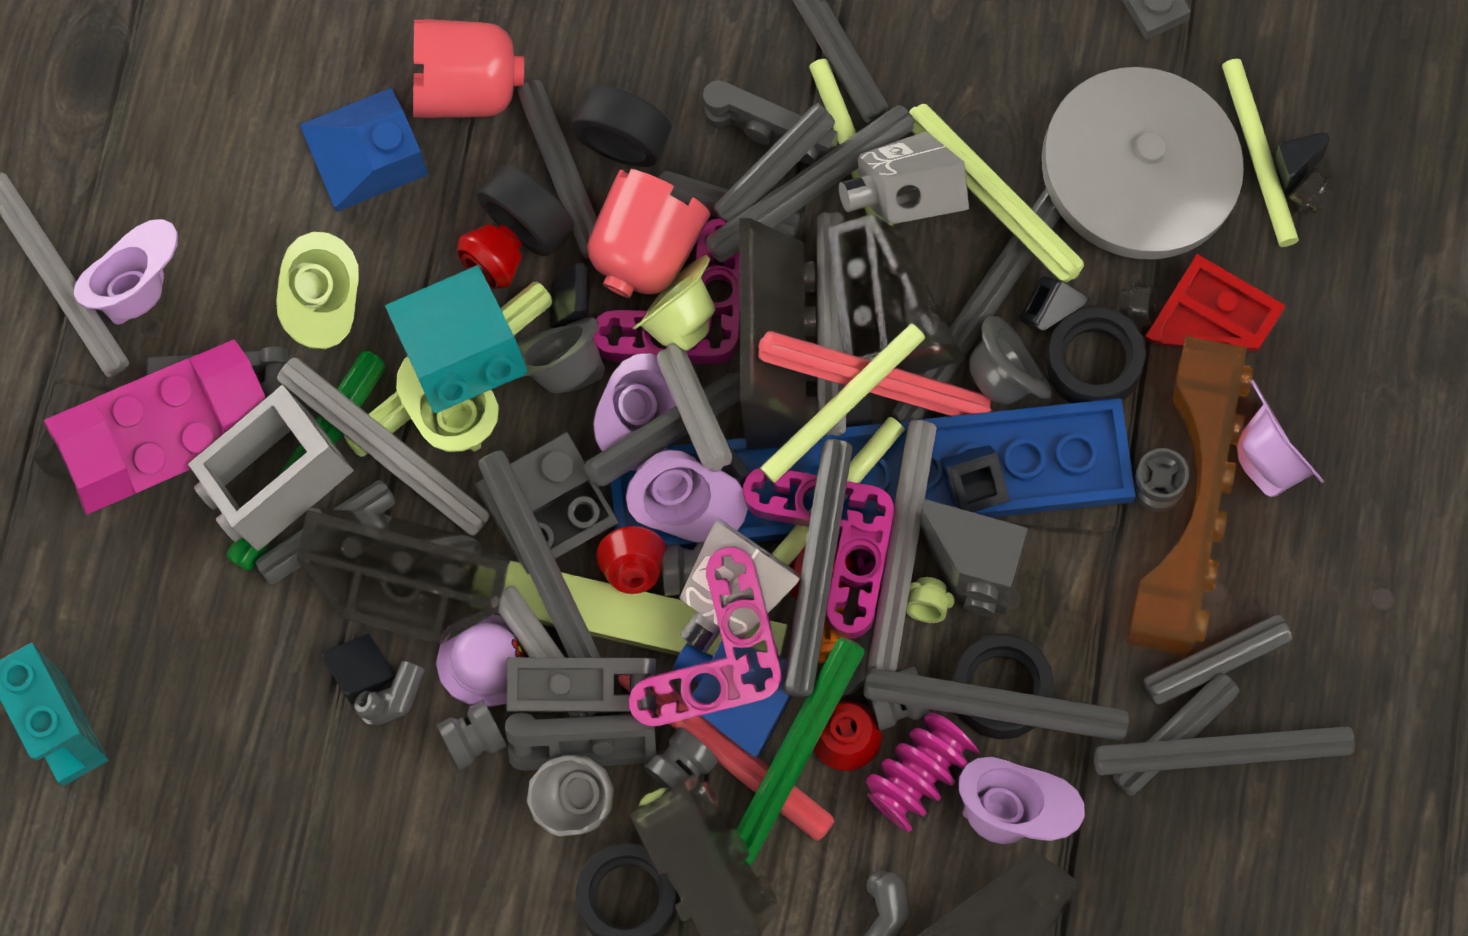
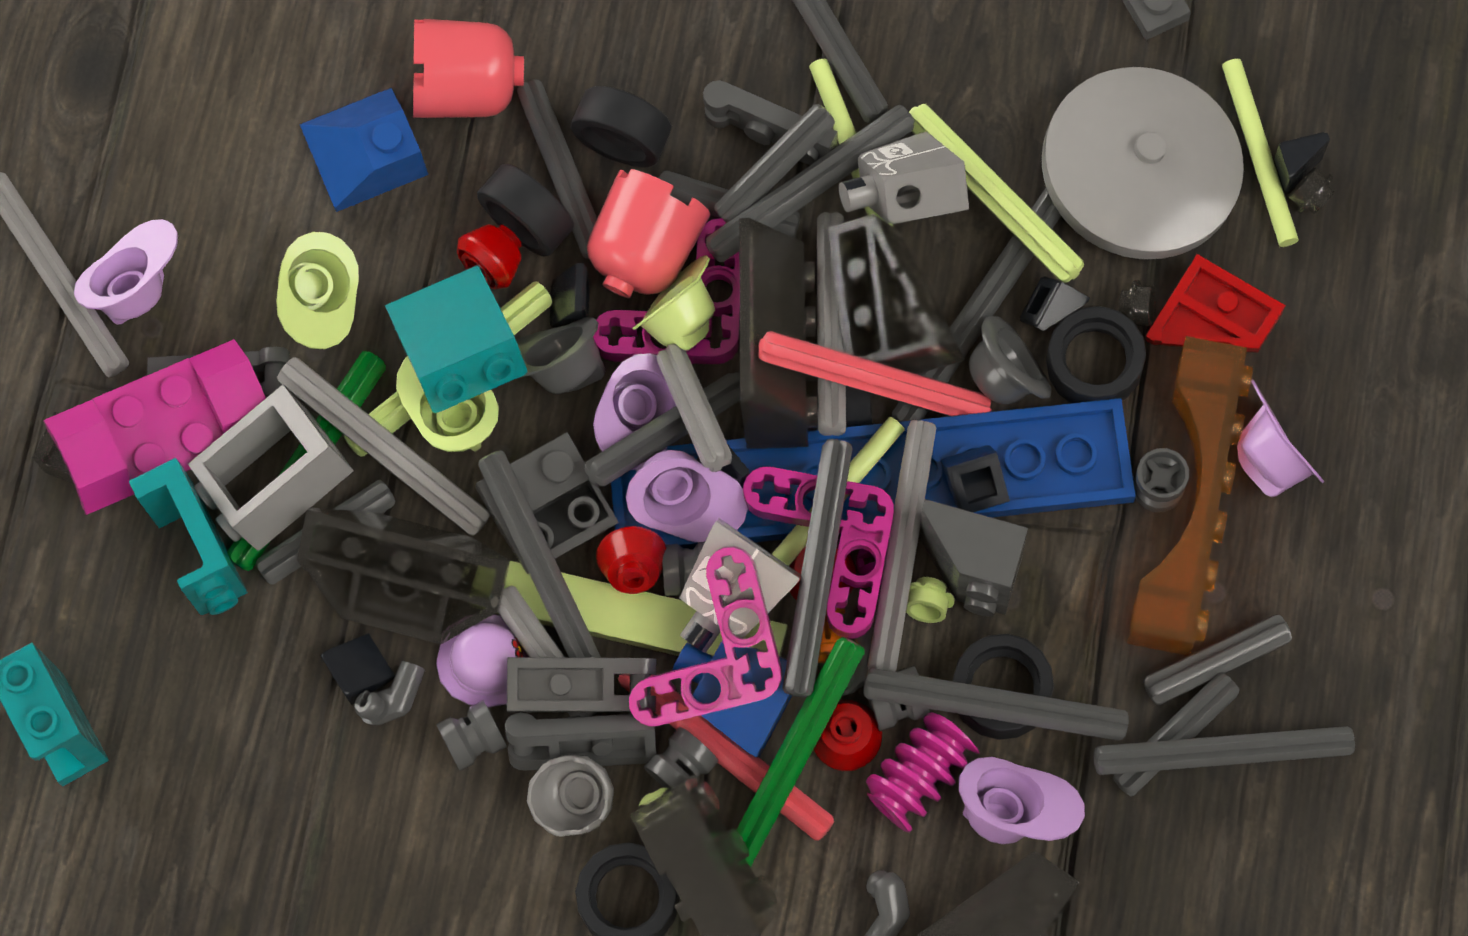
yellowish green bar [760,323,925,483] -> none
none -> teal panel [129,458,248,615]

